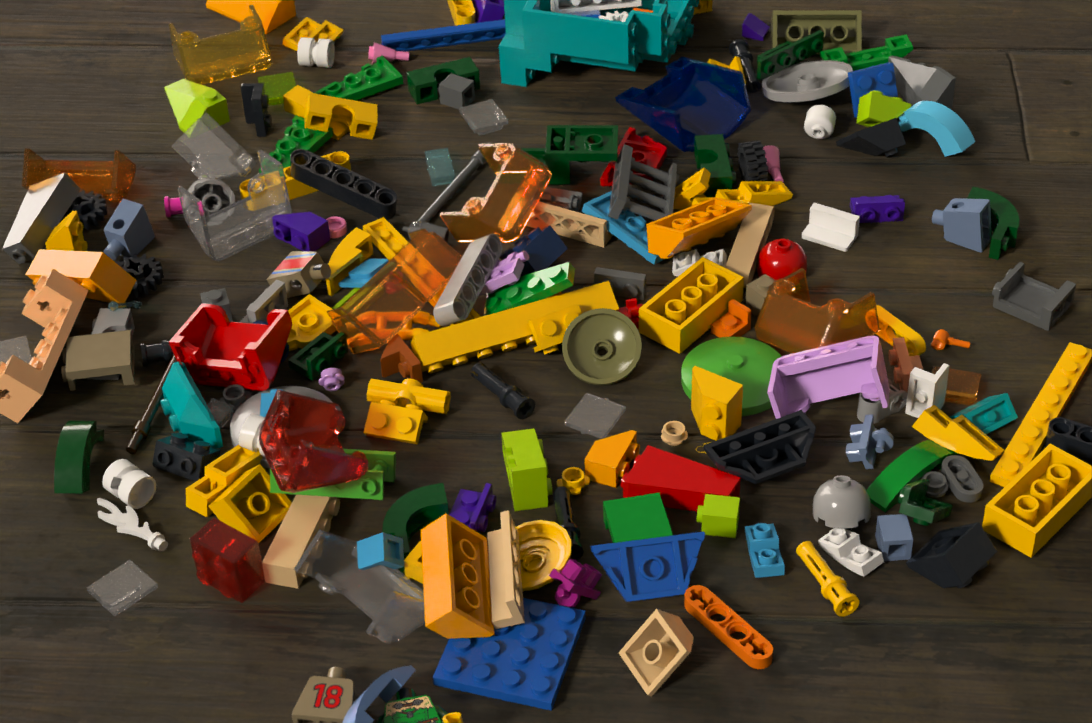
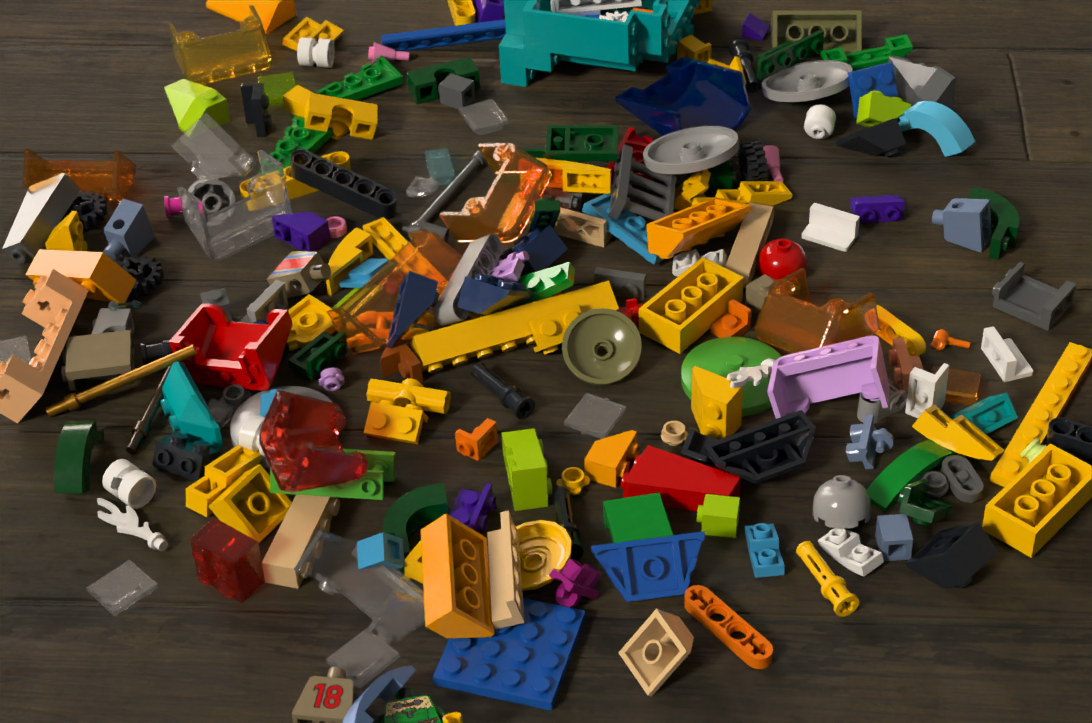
none -> pearl gold bar [46,344,198,417]
none -> clear piece [326,628,400,689]
none -> dark blue slope [386,271,439,348]
none -> clear tile [406,176,438,197]
none -> orange bracket [455,418,498,461]
none -> dark blue slope [457,273,534,315]
none -> yellow slope [519,157,611,194]
none -> dark green plate [526,197,561,237]
none -> light grey dish [643,126,740,174]
none -> yellow brick [677,35,711,71]
none -> black panel [681,428,718,468]
none -> white piece [727,358,775,388]
none -> white panel [981,326,1033,382]
none -> yellowish green bush [1020,438,1047,463]

